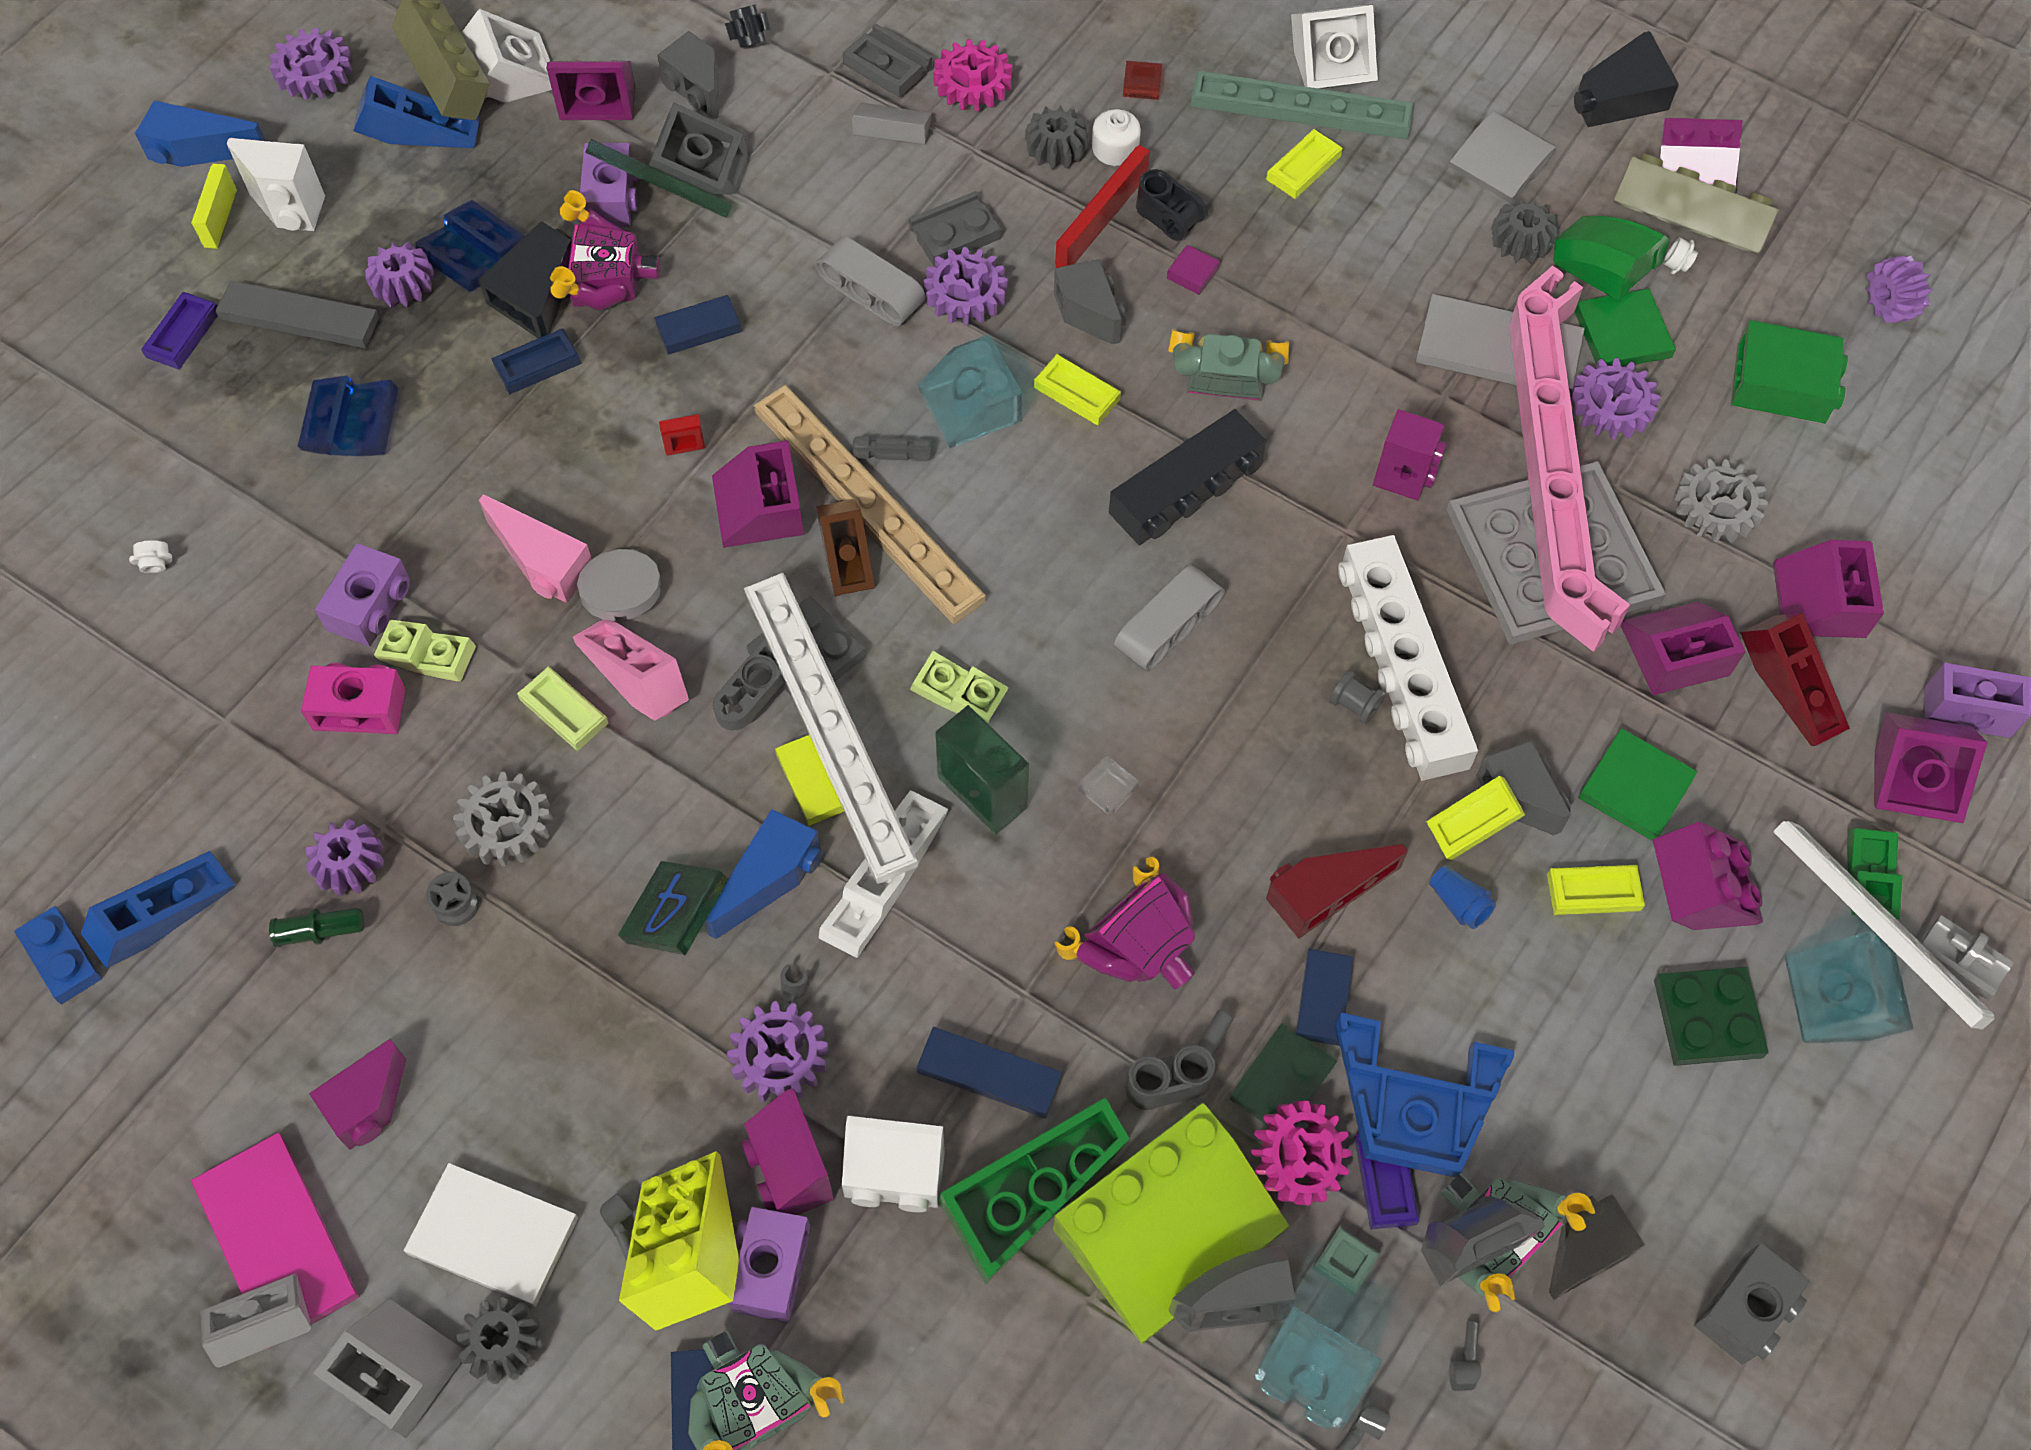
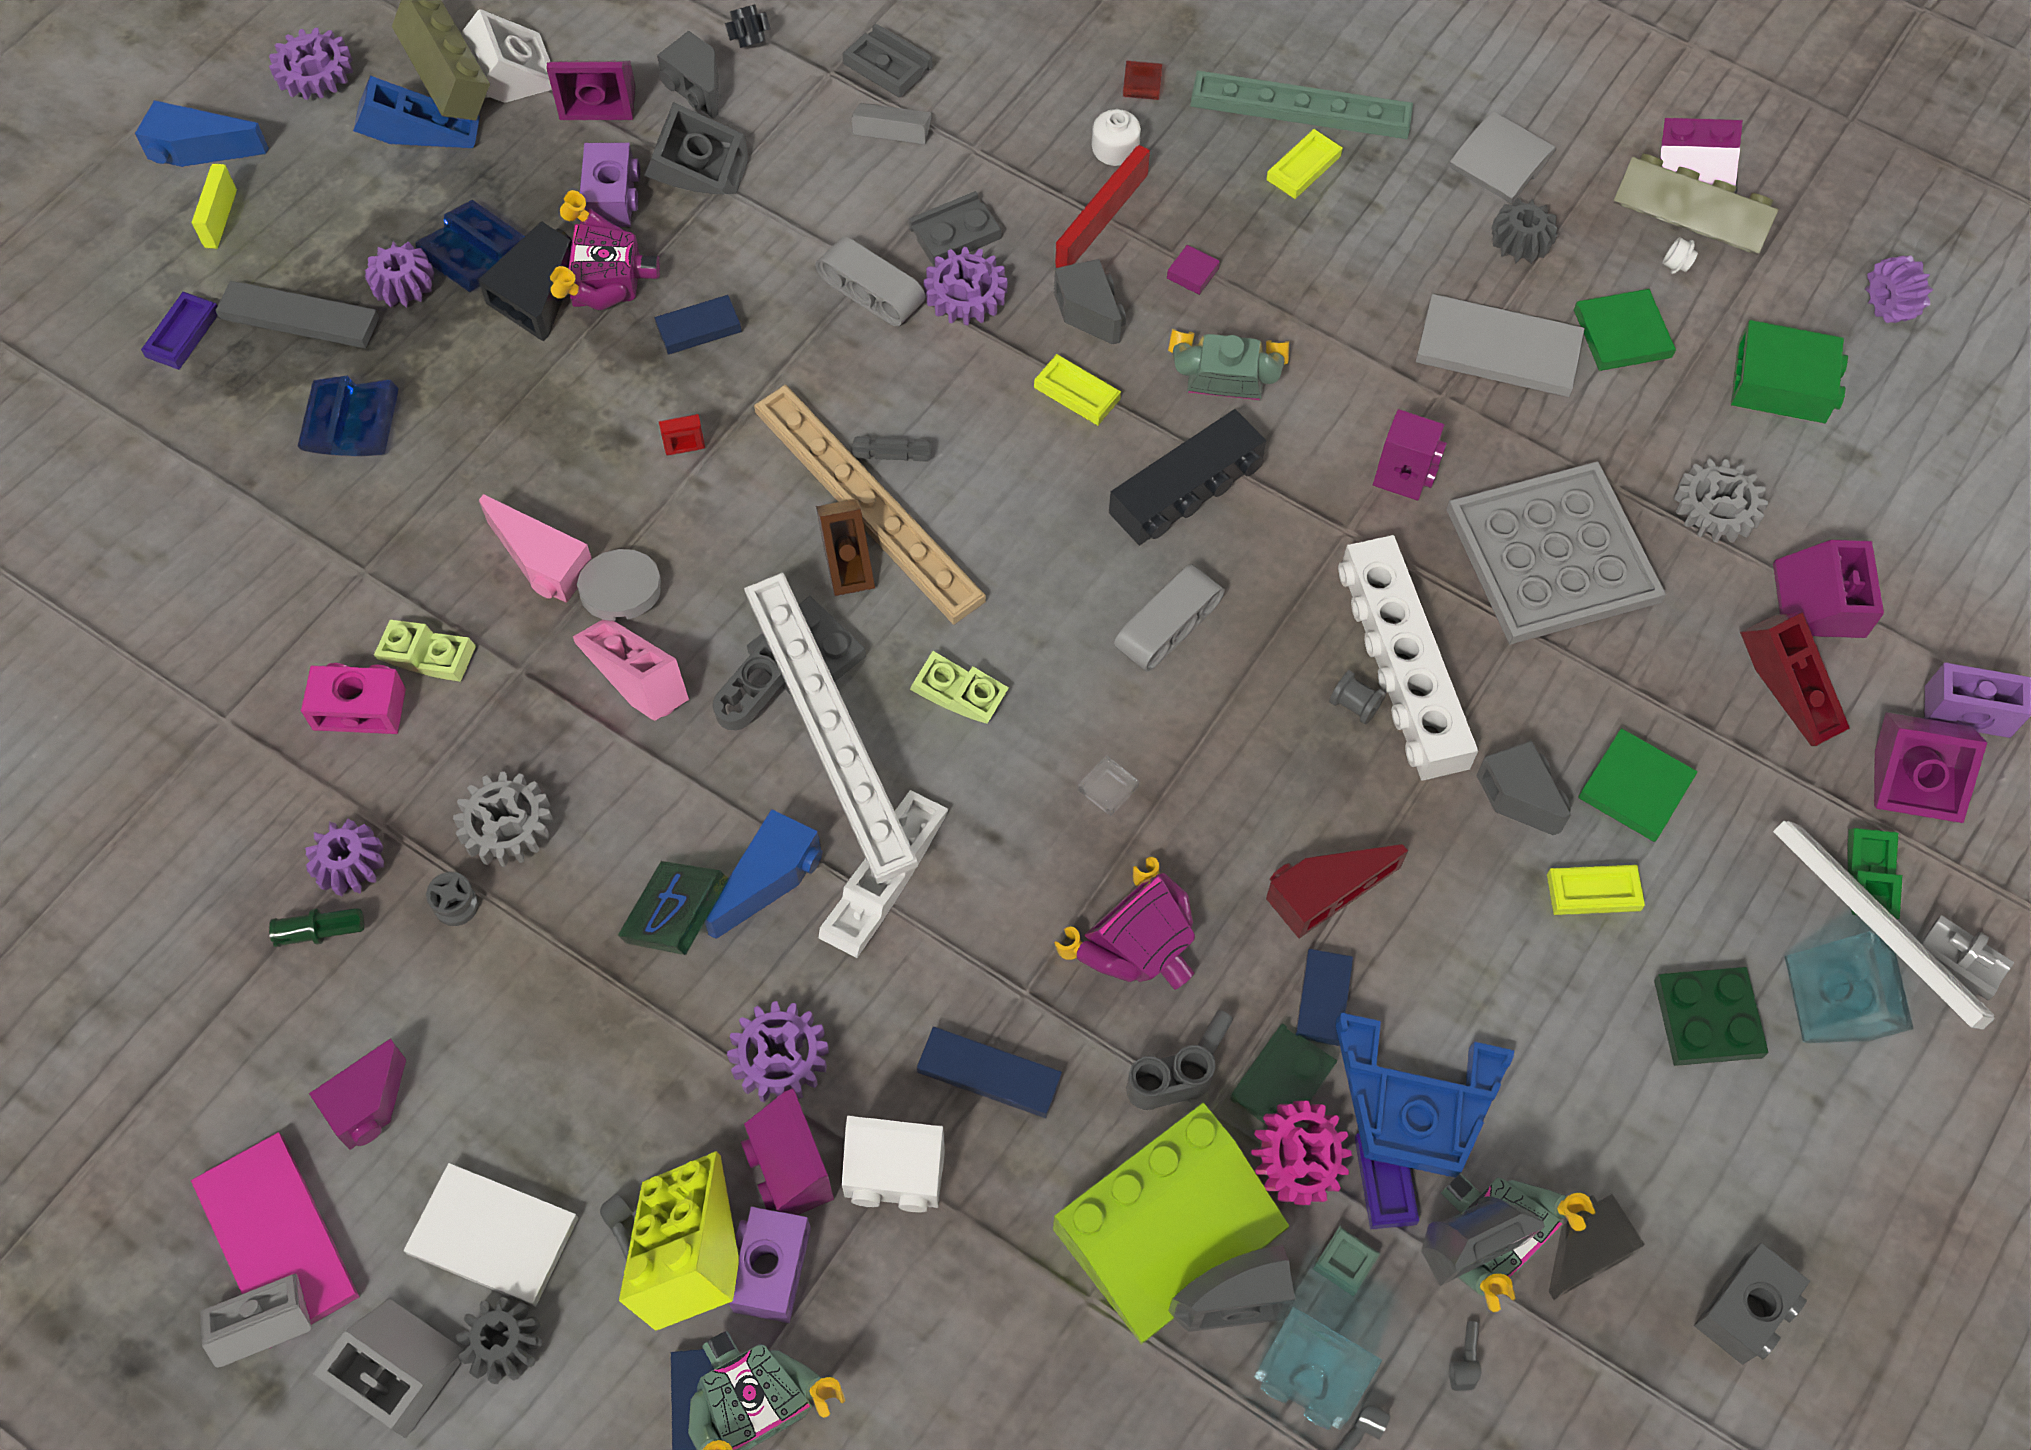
blue plate [14,906,102,1005] -> none
blue slope [81,851,235,969] -> none
white plate [129,541,172,573] -> none
white slope [227,138,325,231] -> none
medium lavender brick [315,543,410,647] -> none
dark blue tile [491,328,581,395] -> none
yellowish green tile [517,666,609,752] -> none
clear green bar [585,139,732,218] -> none
magenta slope [712,441,804,548] -> none
dark grey hand [771,965,808,1028] -> none
neon yellow tile [775,735,844,826] -> none
clear light blue slope [918,334,1023,448] -> none
dark pink gear [933,39,1012,111] -> none
clear green window [935,705,1029,835] -> none
green wedge [939,1098,1130,1284] -> none
dark grey gear [1025,105,1088,170] -> none
black piece [1136,169,1208,241] -> none
white slope [1291,5,1378,88] -> none
neon yellow tile [1426,776,1526,860] -> none
blue cone [1429,865,1496,929] -> none
bright pink piece [1509,266,1630,652] -> none
green slope [1553,216,1670,301] -> none
medium lavender gear [1570,358,1660,439] -> none
black slope [1574,31,1679,128] -> none
magenta slope [1621,602,1746,695] -> none
magenta slope [1652,821,1763,930] -> none

